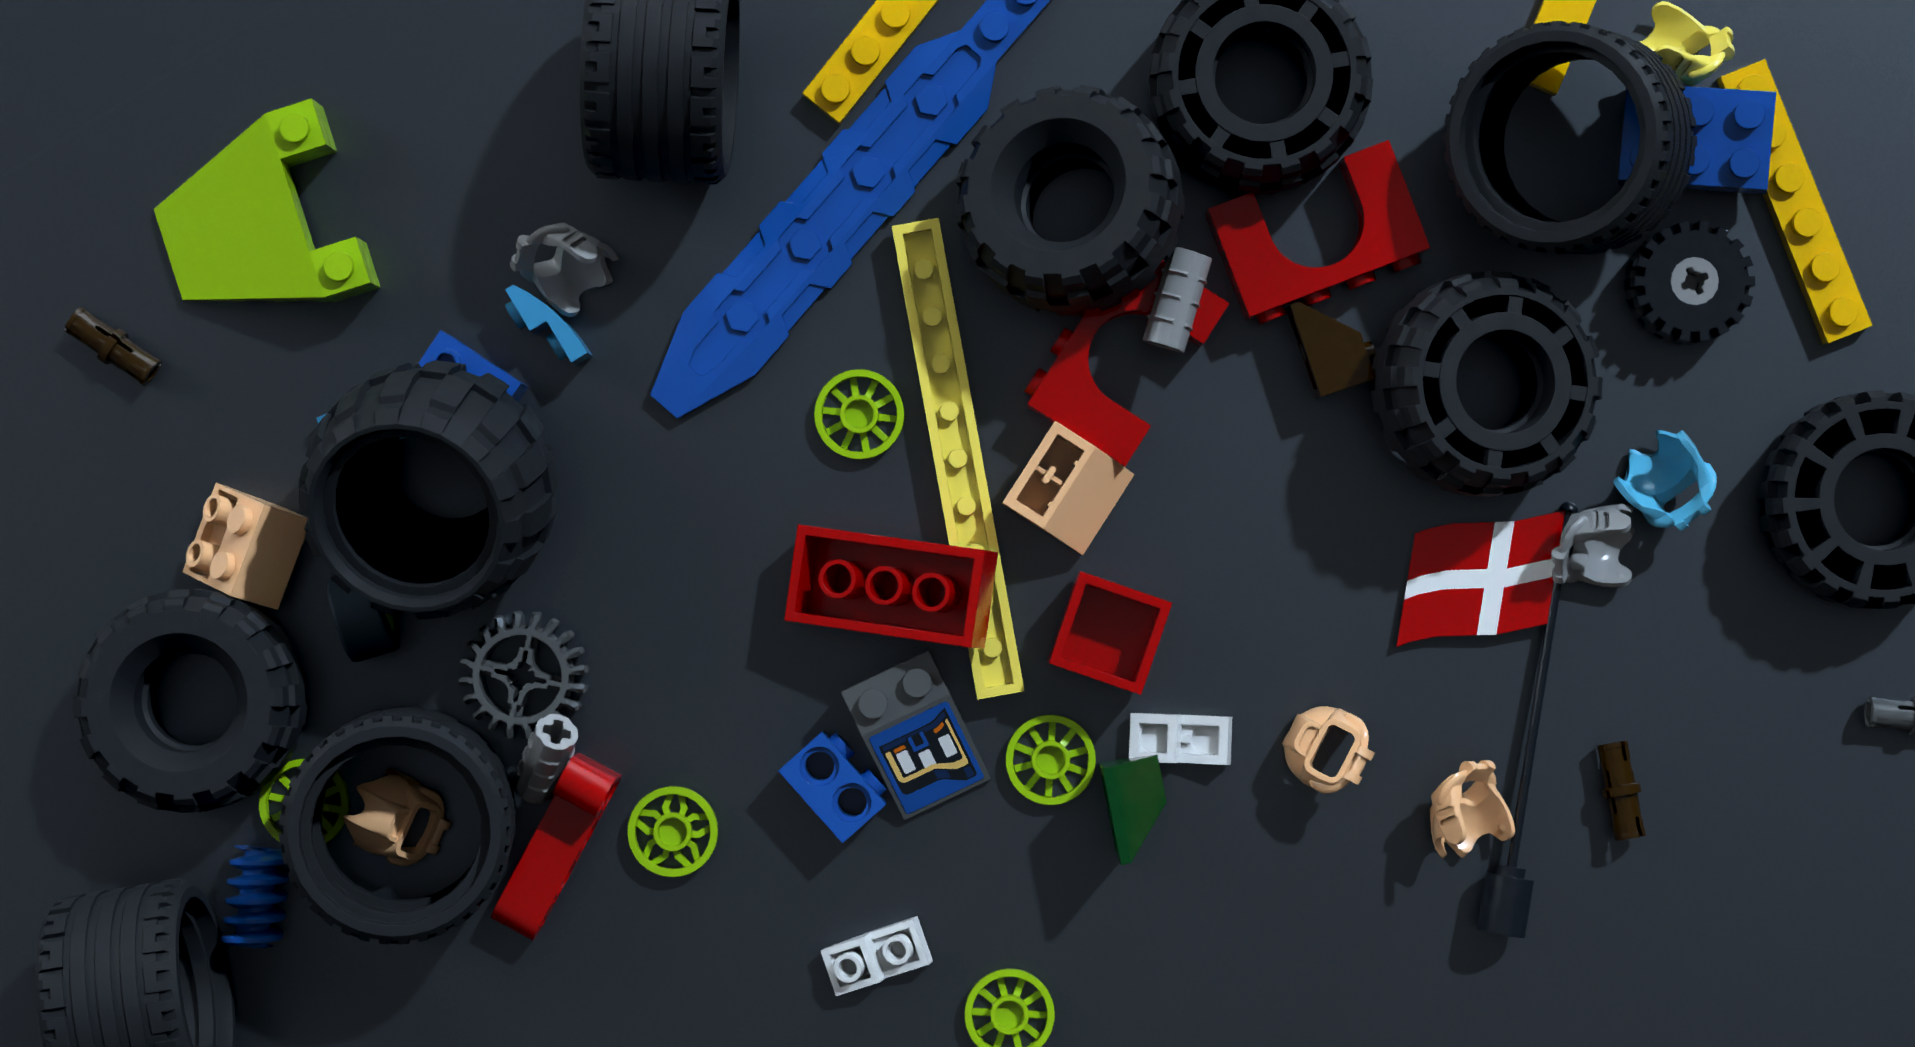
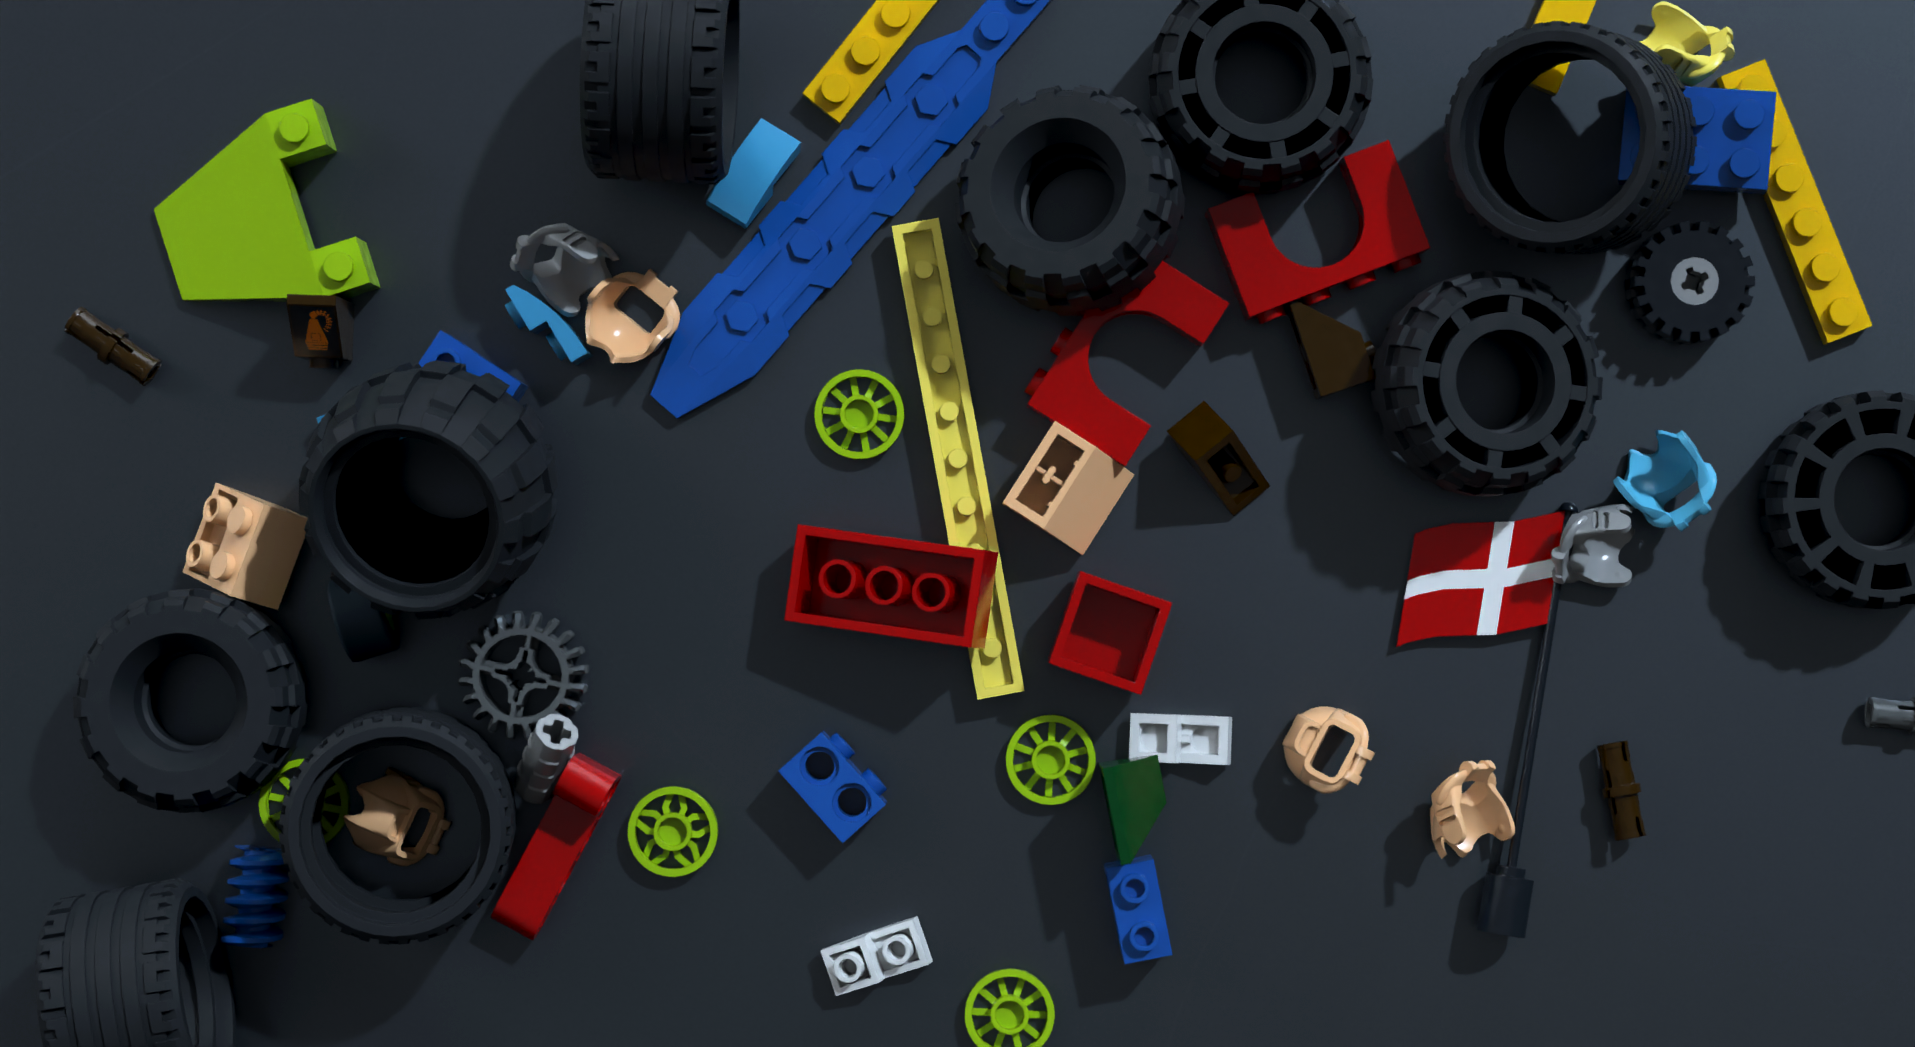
slope [841,649,991,820] -> none
light grey axle [1142,247,1212,353] -> none
none -> slope [287,294,355,369]
none -> light nougat helmet [585,269,680,364]
none -> dark azure slope [706,118,801,229]
none -> blue brick [1103,854,1173,964]
none -> dark brown slope [1167,401,1270,516]

